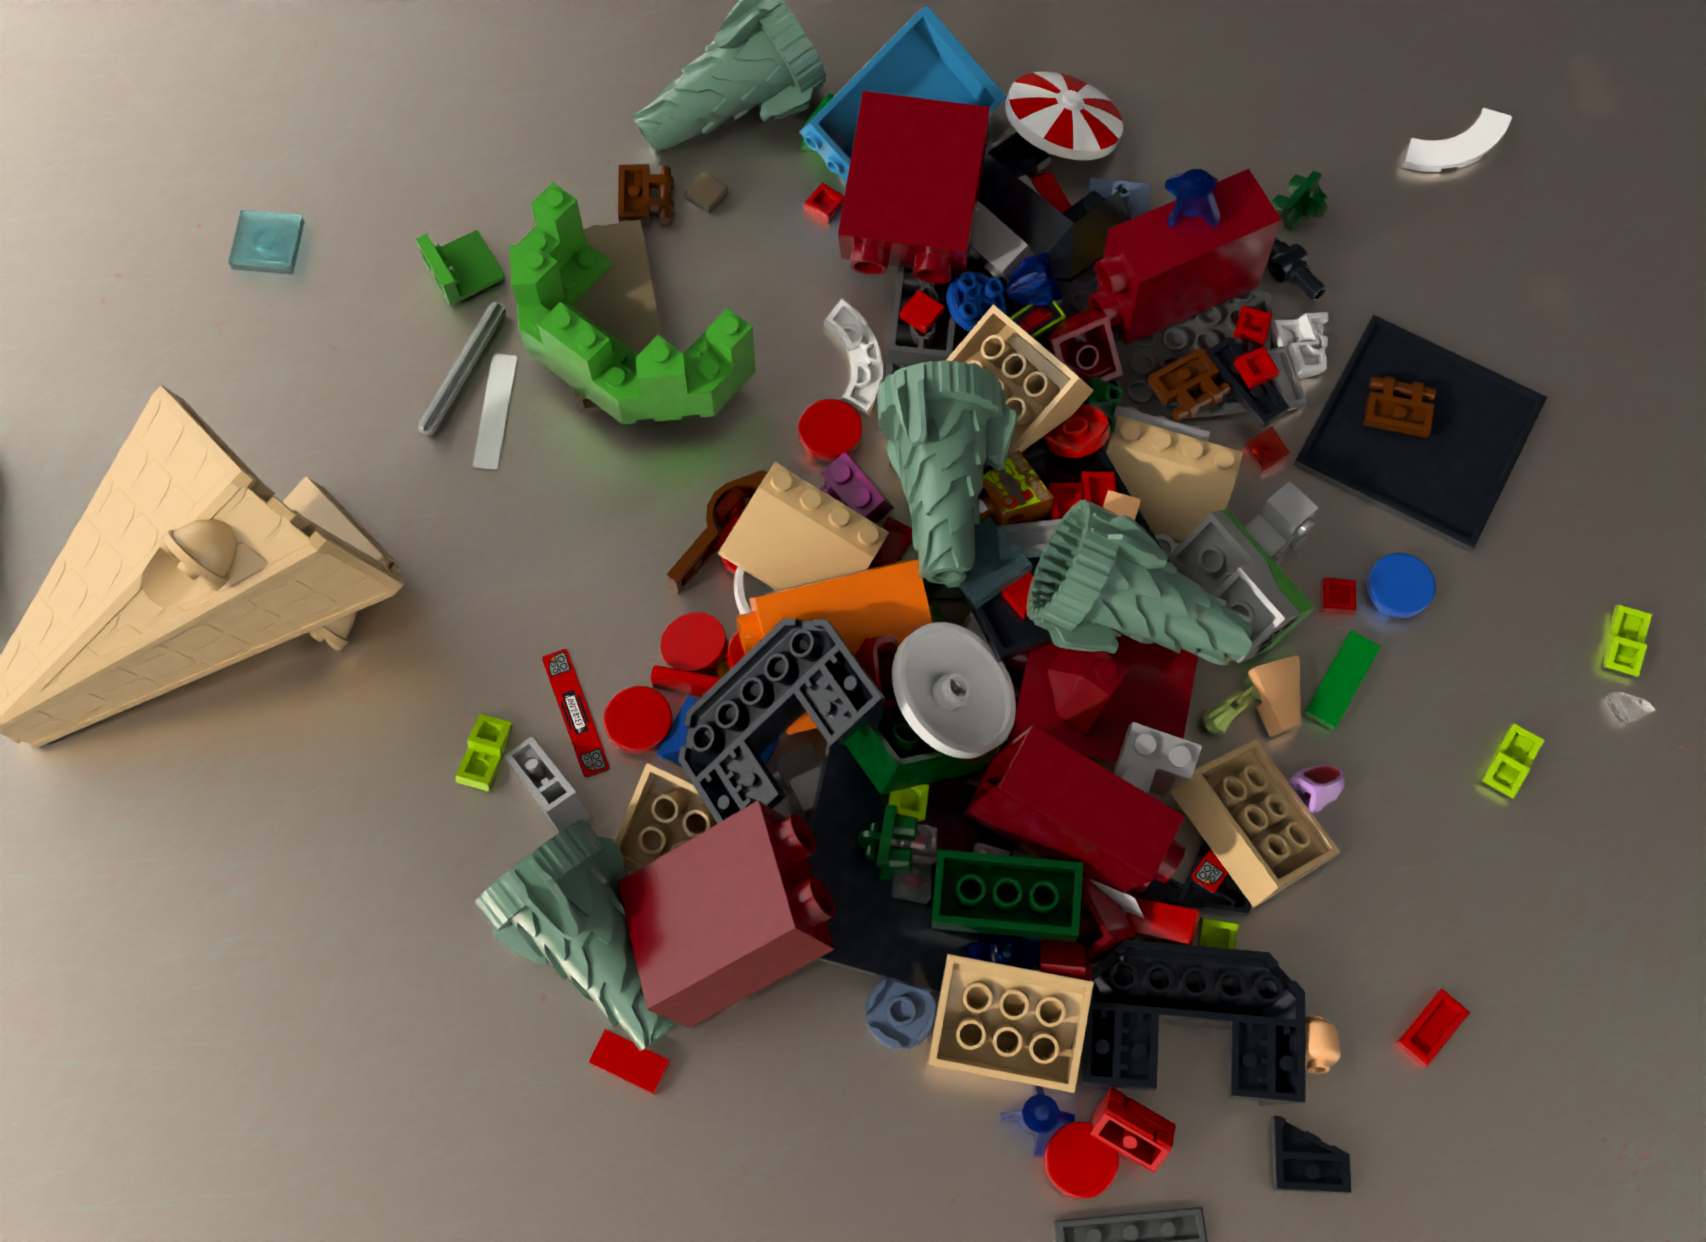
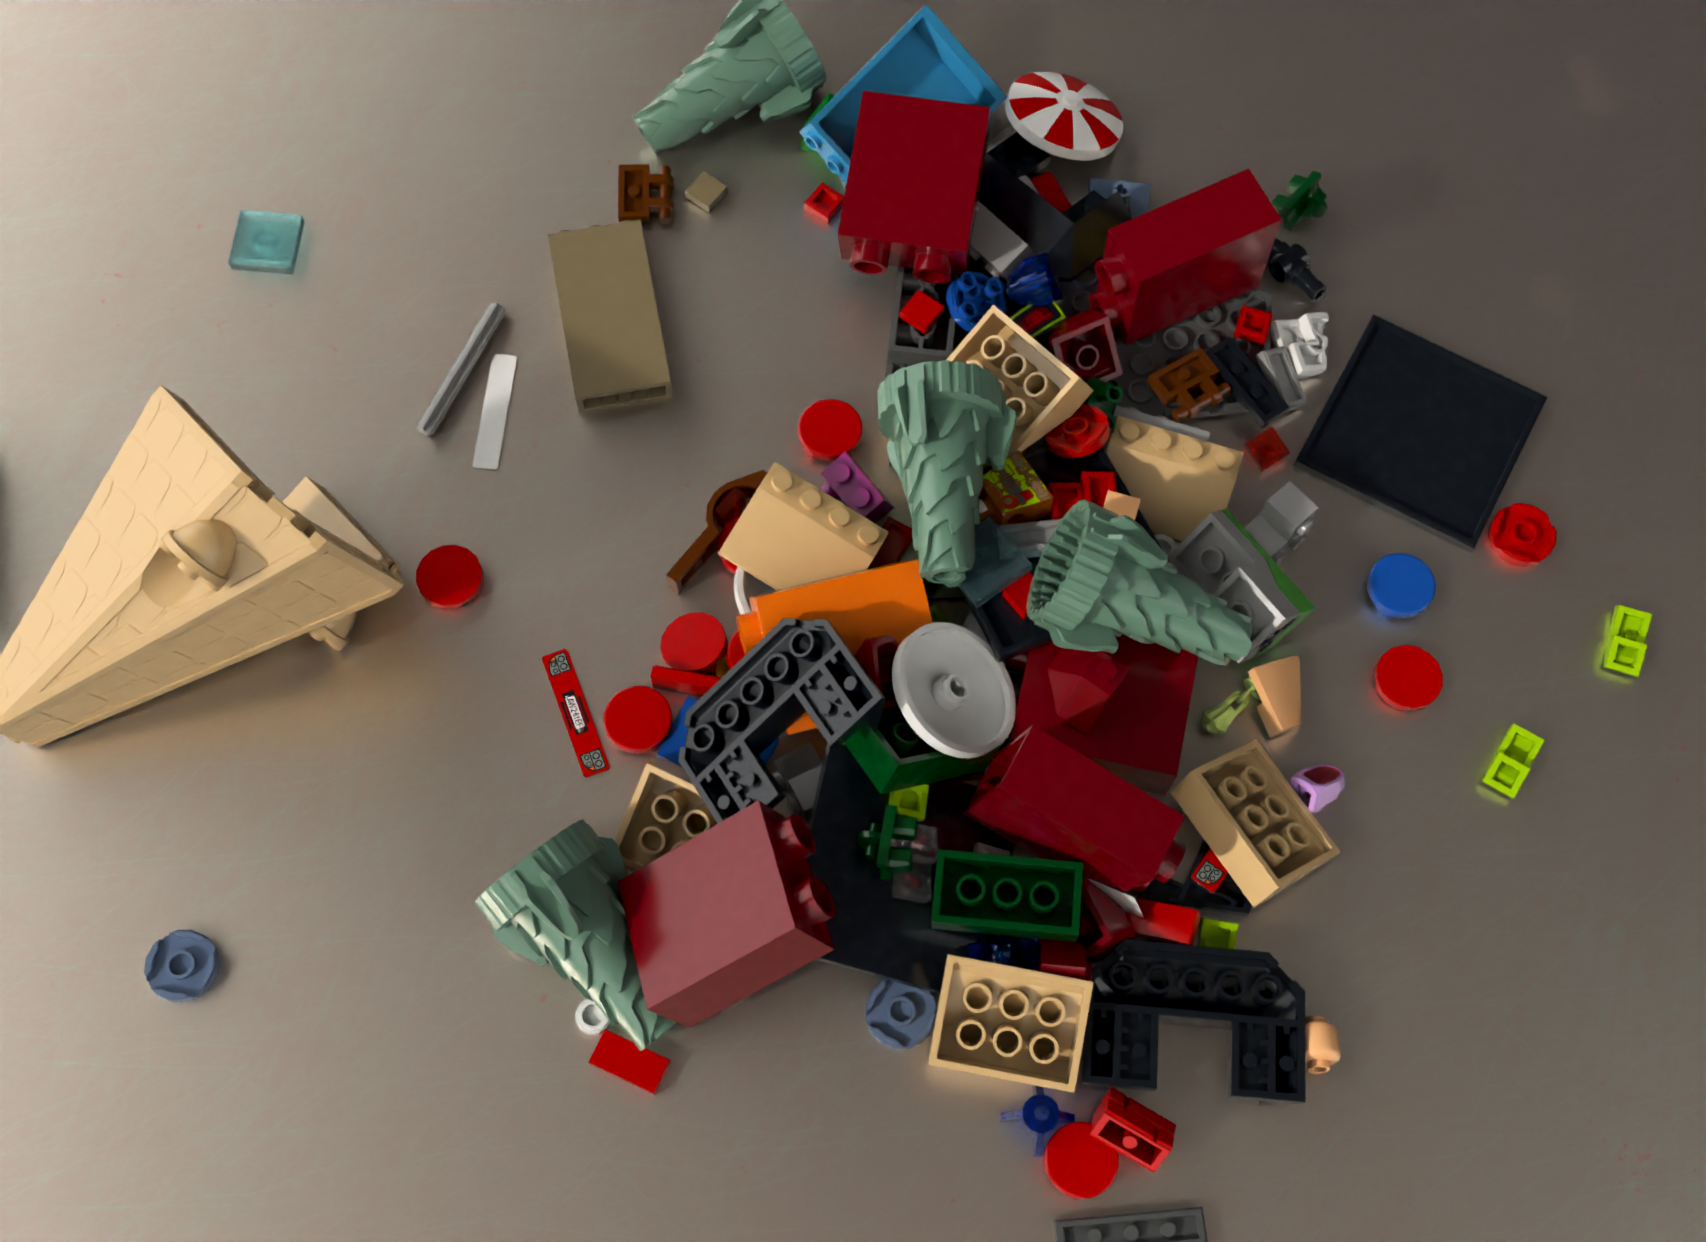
bright green bracket [416,230,505,306] -> none
lime slope [455,713,513,792] -> none
light grey slope [503,736,592,833] -> none
bright green brick [510,182,756,425] -> none
white tile [824,299,883,419] -> none
light grey brick [1113,722,1202,794] -> none
clear blue brick [1164,169,1221,228] -> none
red tile [1234,346,1280,389] -> none
black wing [1271,1115,1351,1194] -> none
green tile [1303,630,1381,731] -> none
red tile [1320,577,1357,615] -> none
reddish brown plate [1363,375,1436,438] -> none
red tile [1396,988,1471,1068] -> none
white tile [1402,108,1512,172] -> none
clear tile [1604,692,1655,727] -> none
none -> sand blue tile [144,930,220,1002]
none -> red tile [416,545,484,610]
none -> white tile [575,999,611,1035]
none -> red tile [1373,645,1443,711]
none -> red tile [1488,503,1557,567]

